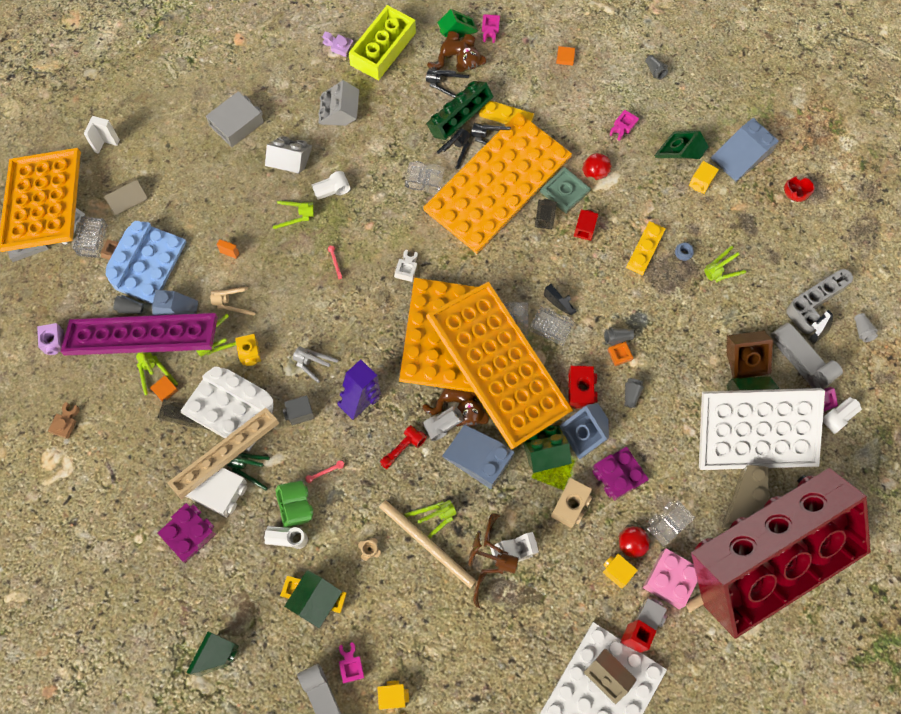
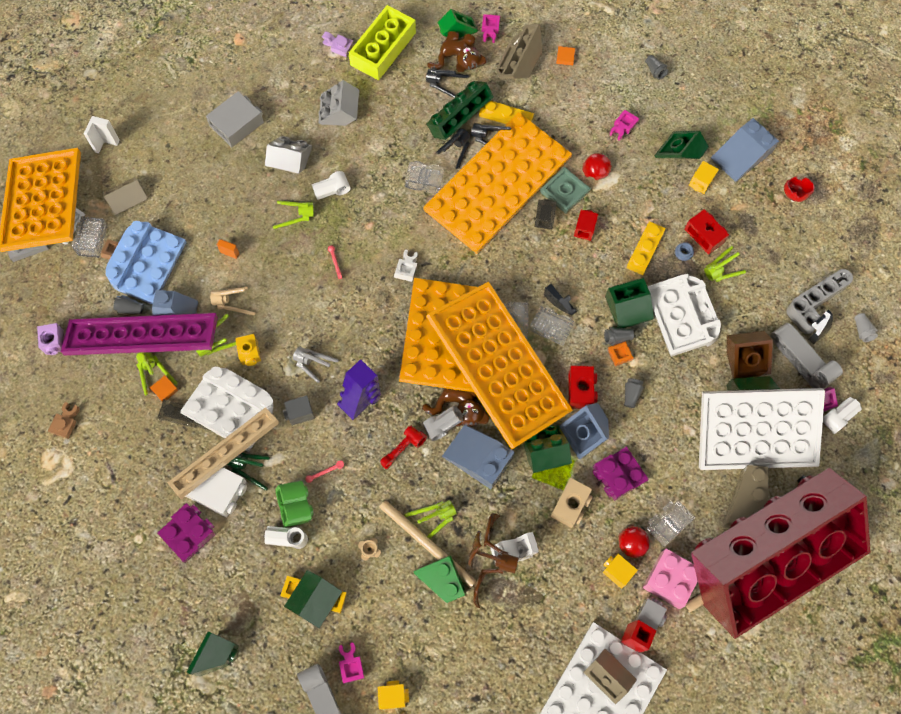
none -> wing [413,555,467,603]
none -> dark tan wedge [496,24,542,80]
none -> dark green slope [605,278,654,328]
none -> white plate [648,274,721,357]
none -> red brick [684,209,729,255]

